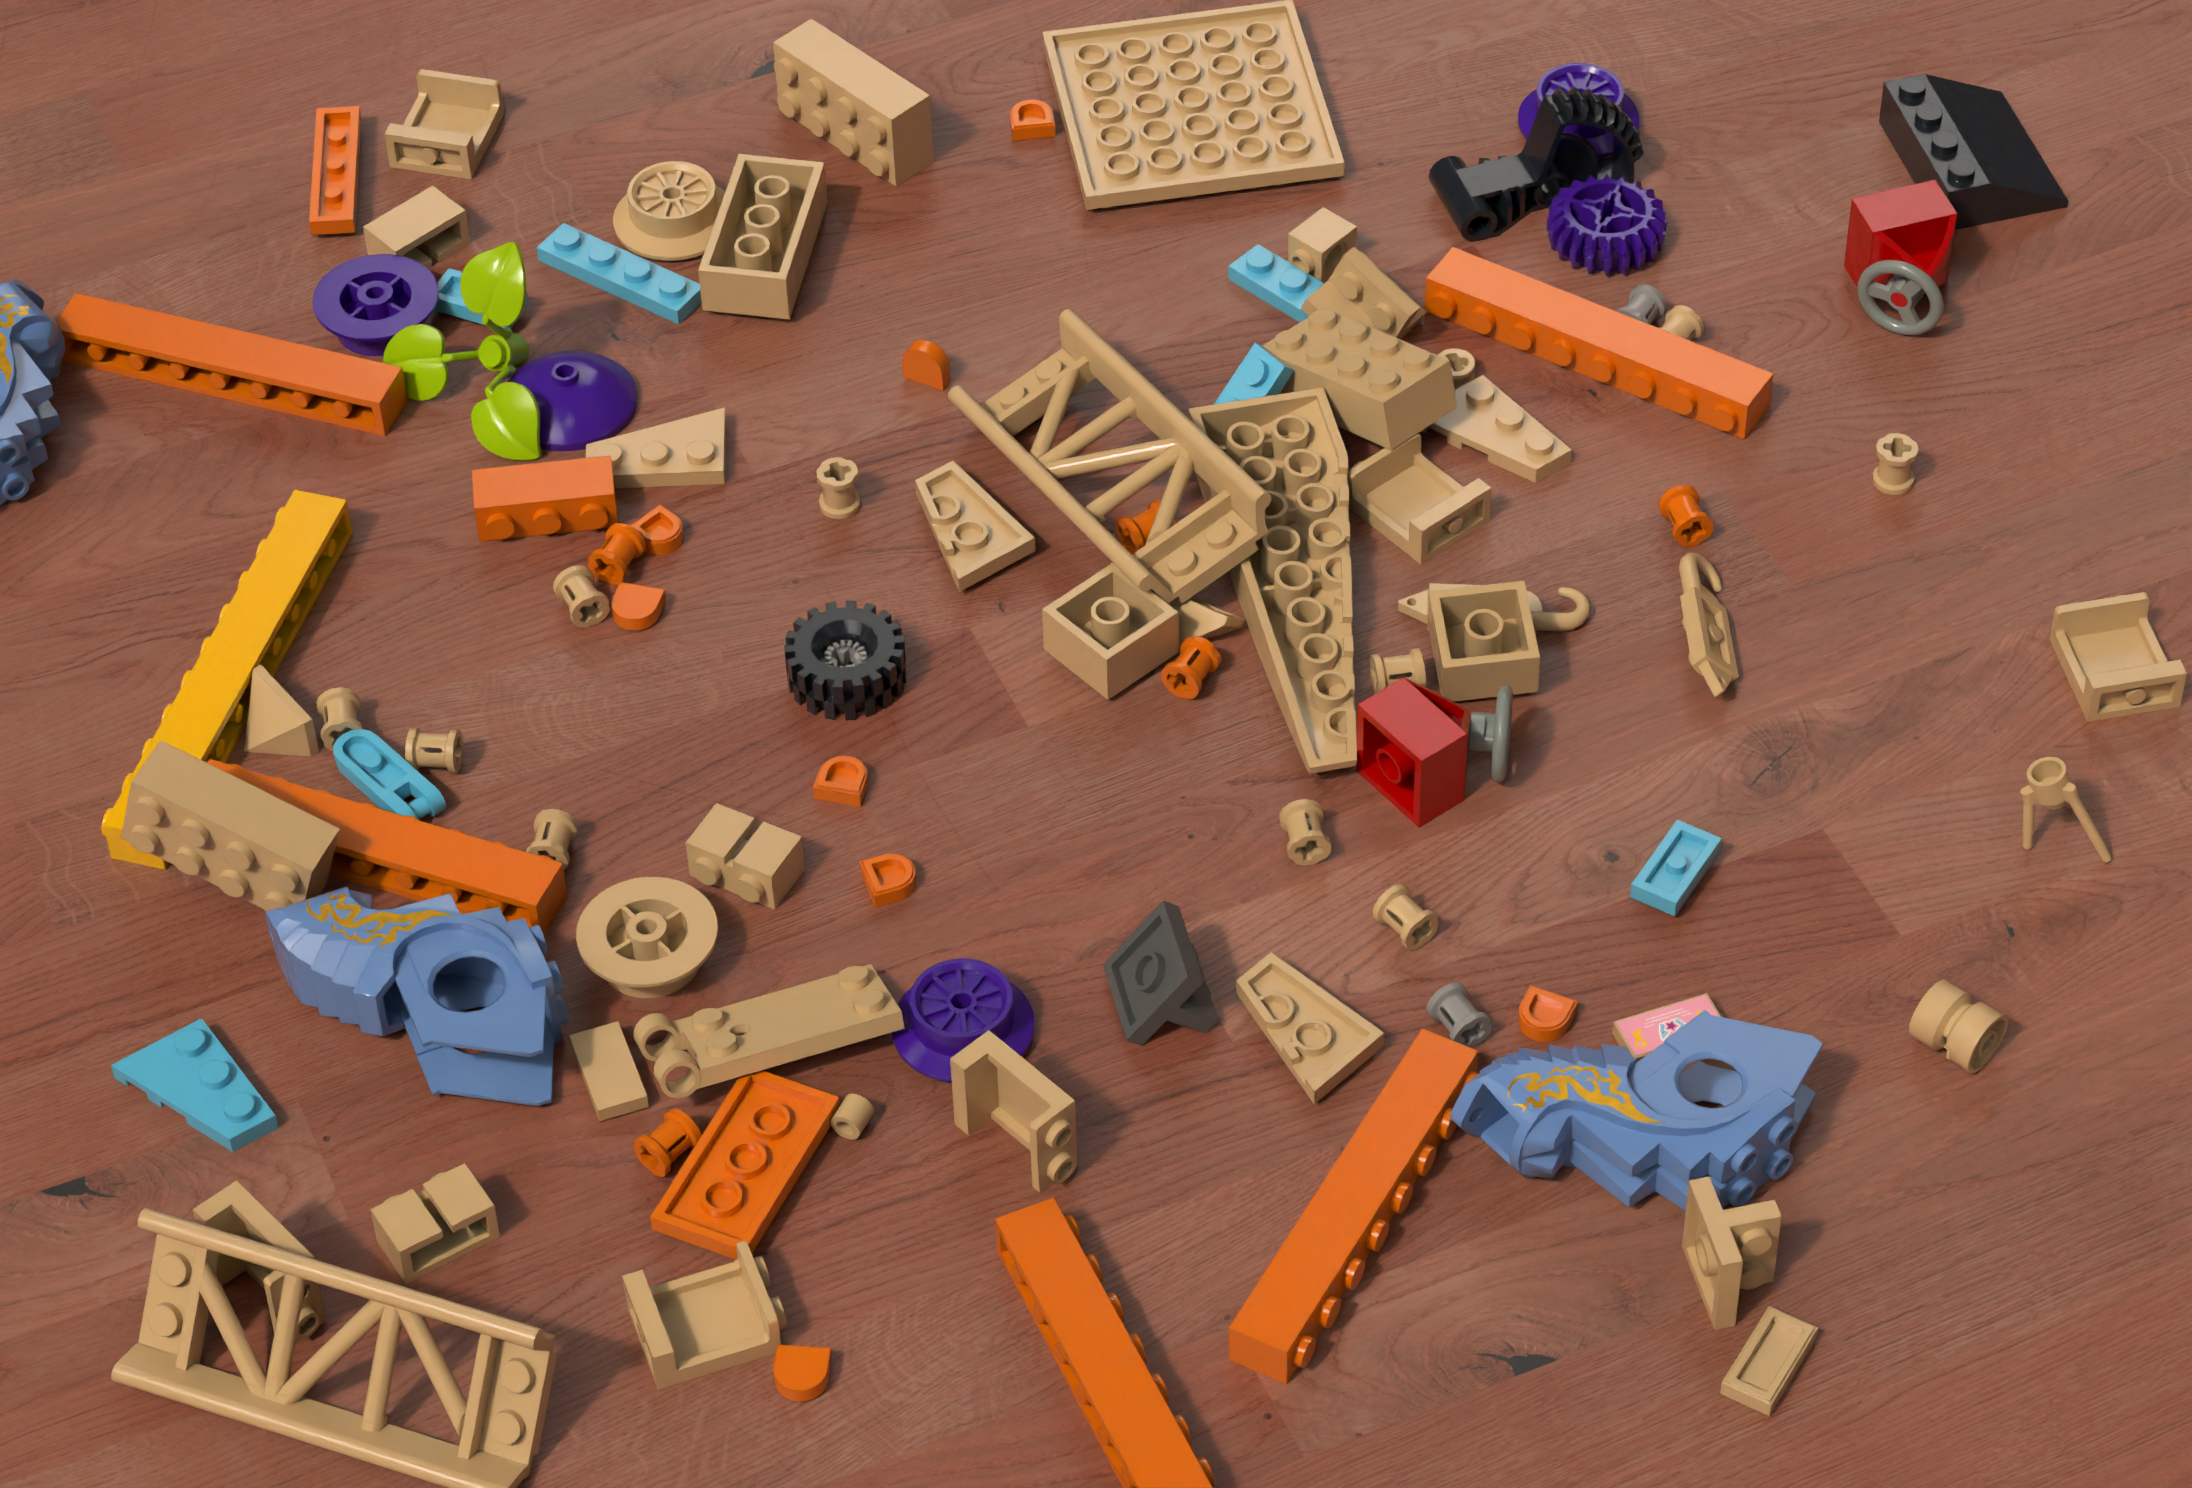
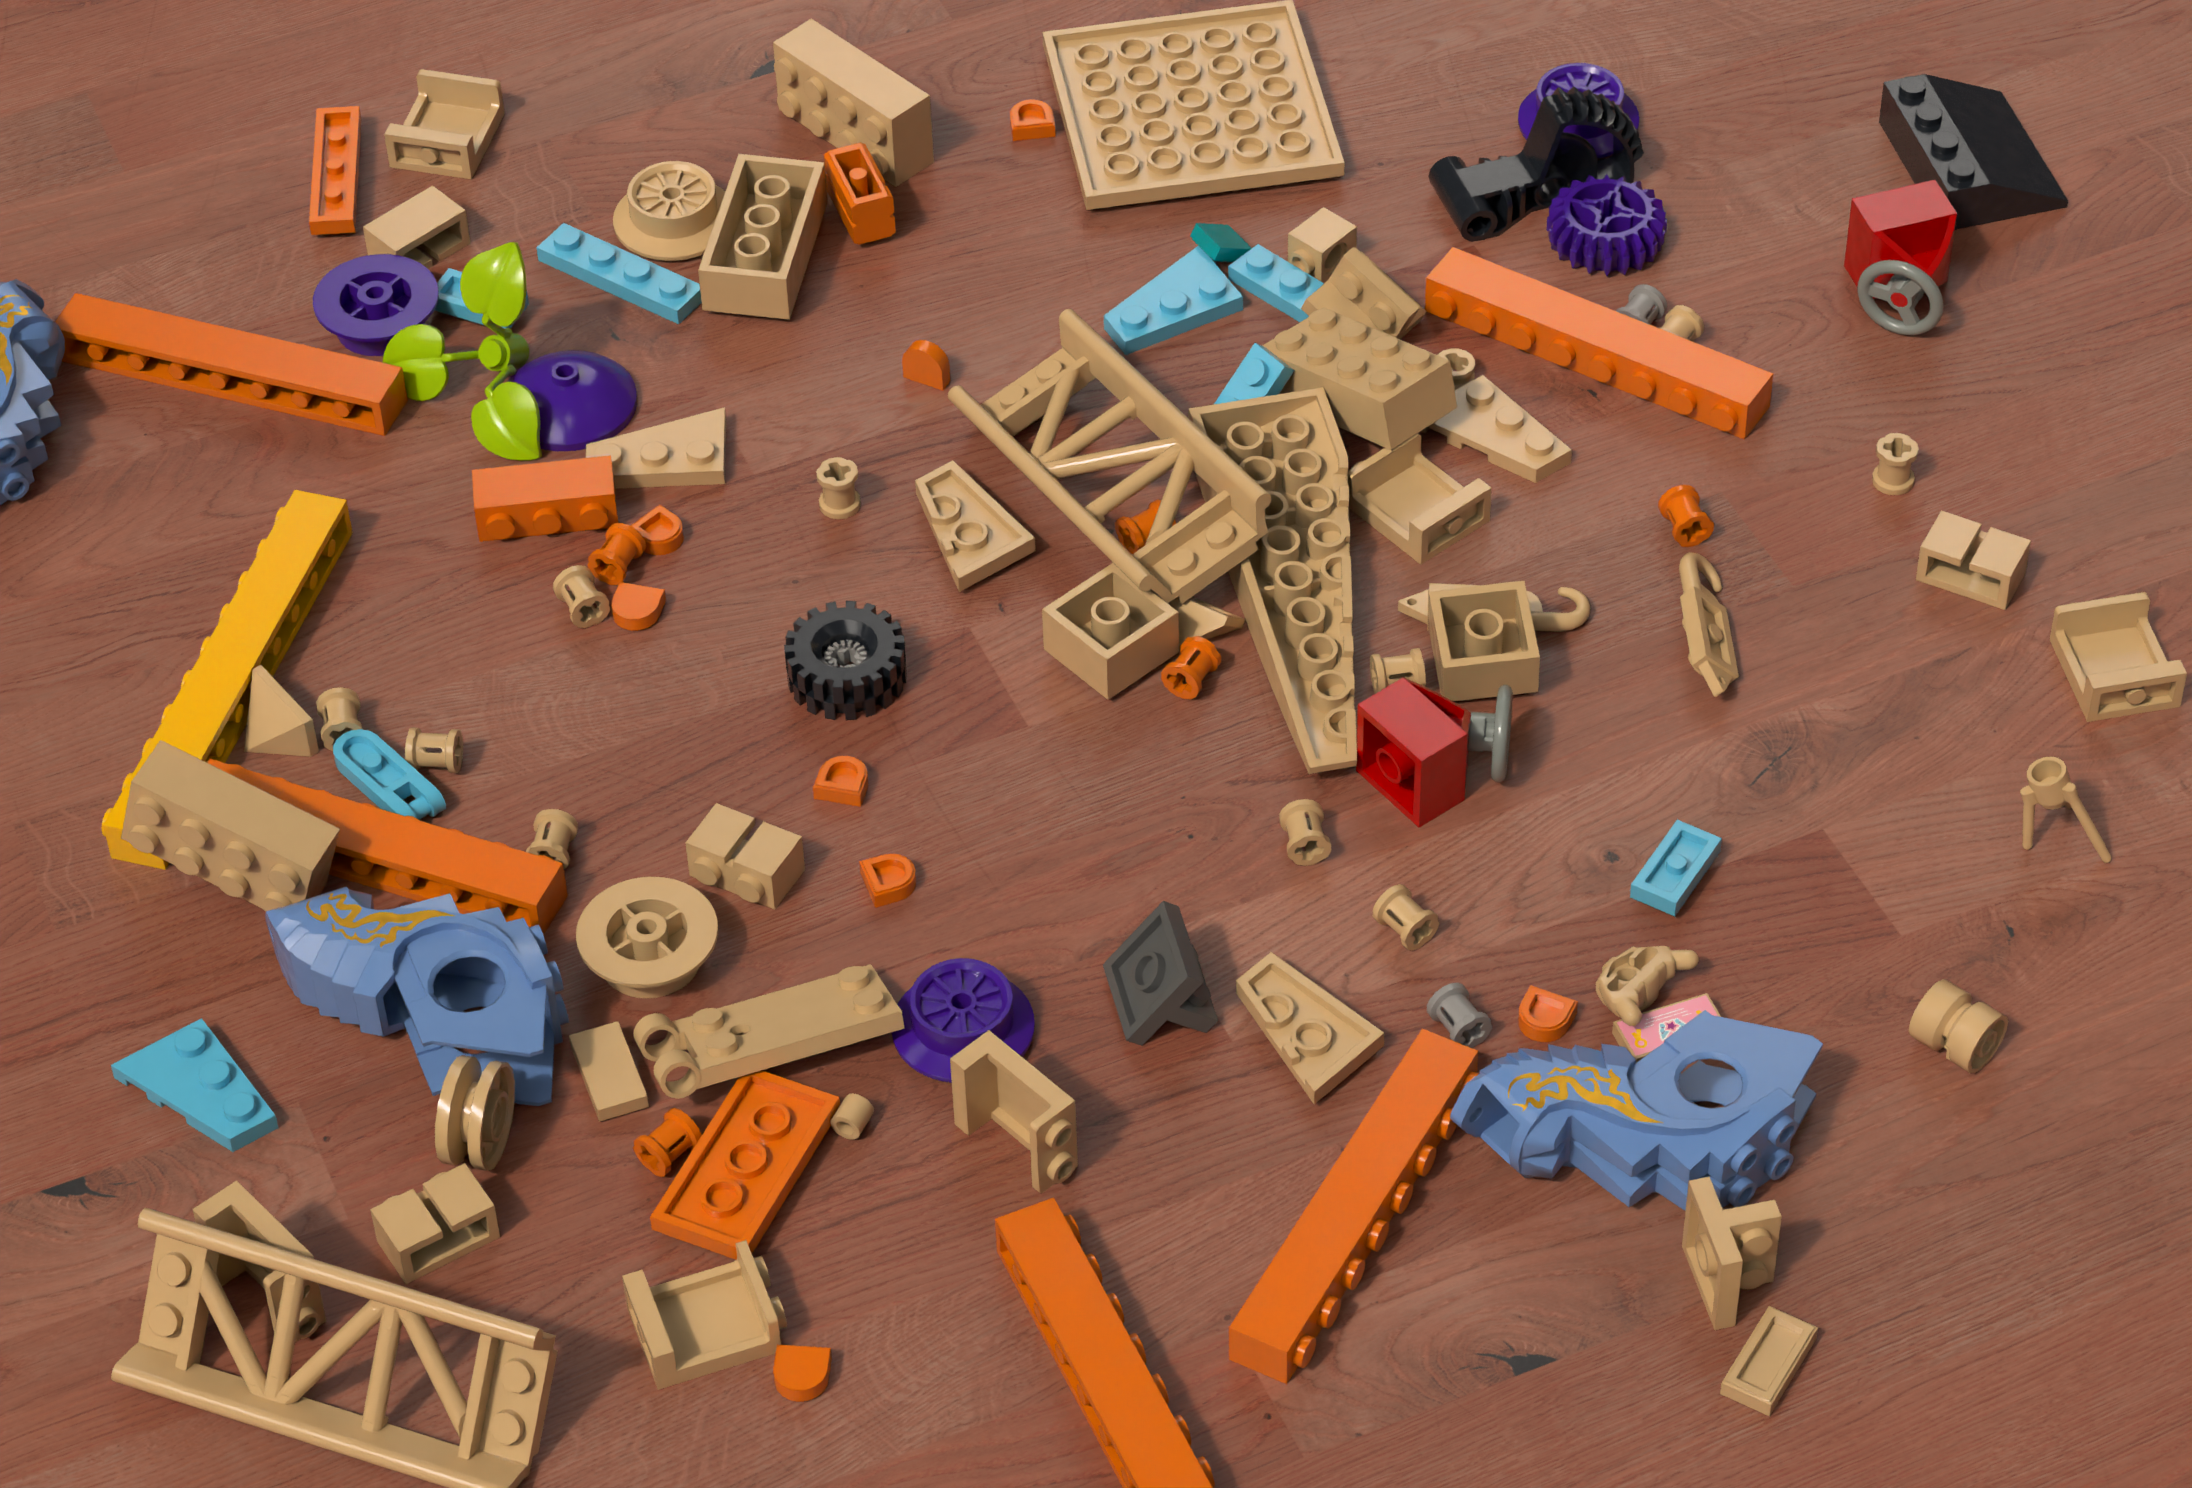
none -> tan wheel [435,1055,515,1171]
none -> orange brick [824,142,896,245]
none -> medium azure wing [1104,246,1243,355]
none -> teal tile [1190,223,1252,262]
none -> tan piece [1596,946,1699,1026]
none -> tan piece [1916,510,2031,610]

